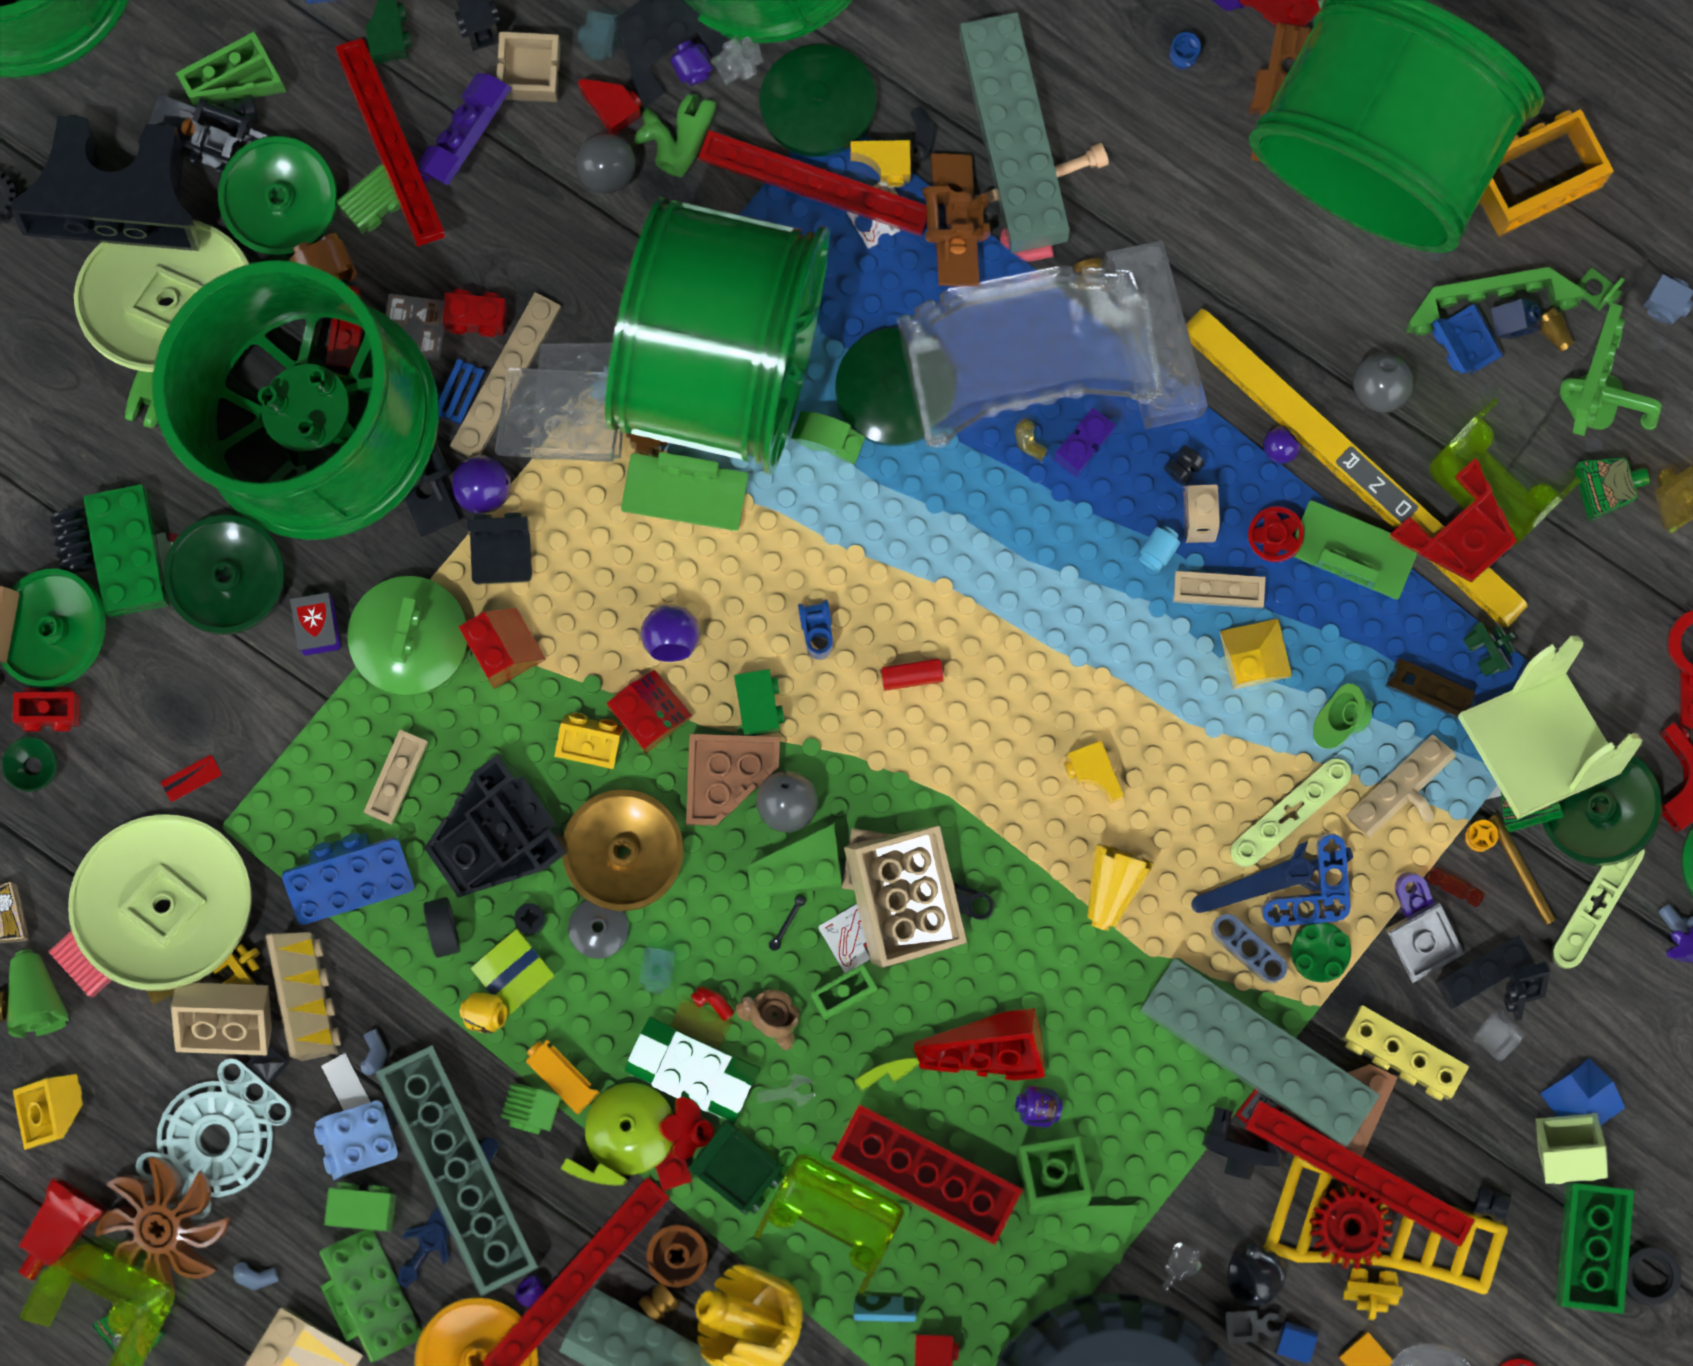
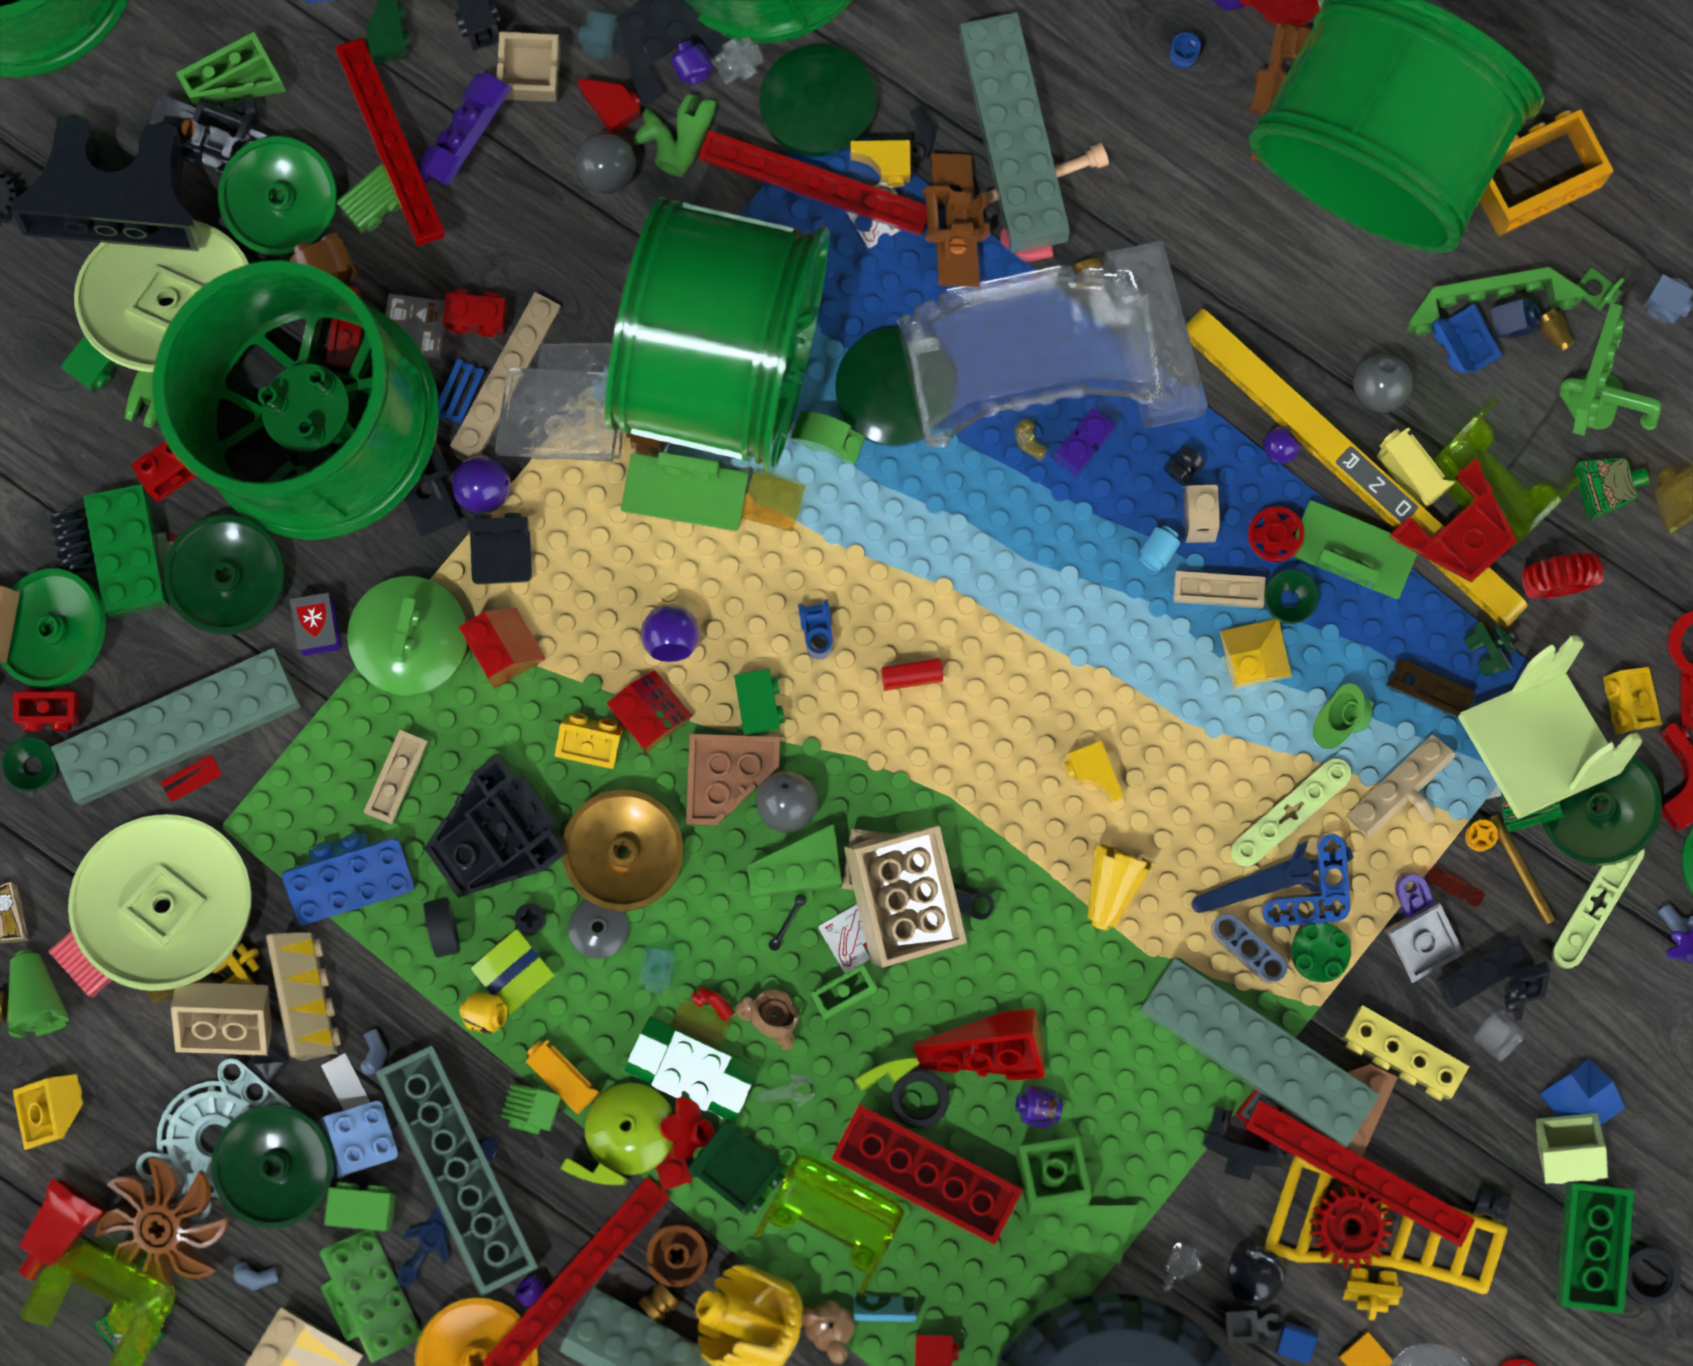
none -> sand green brick [51,648,302,806]
none -> green brick [61,335,120,394]
none -> red brick [131,440,197,502]
none -> dark green dish [211,1105,335,1229]
none -> clear yellow piece [741,472,805,532]
none -> medium nougat hair [801,1300,855,1364]
none -> black tyre [891,1070,949,1129]
none -> dark green piece [1264,569,1319,624]
none -> light yellow window [1376,427,1455,509]
none -> red gear [1522,552,1604,600]
none -> yellow bracket [1603,667,1662,734]

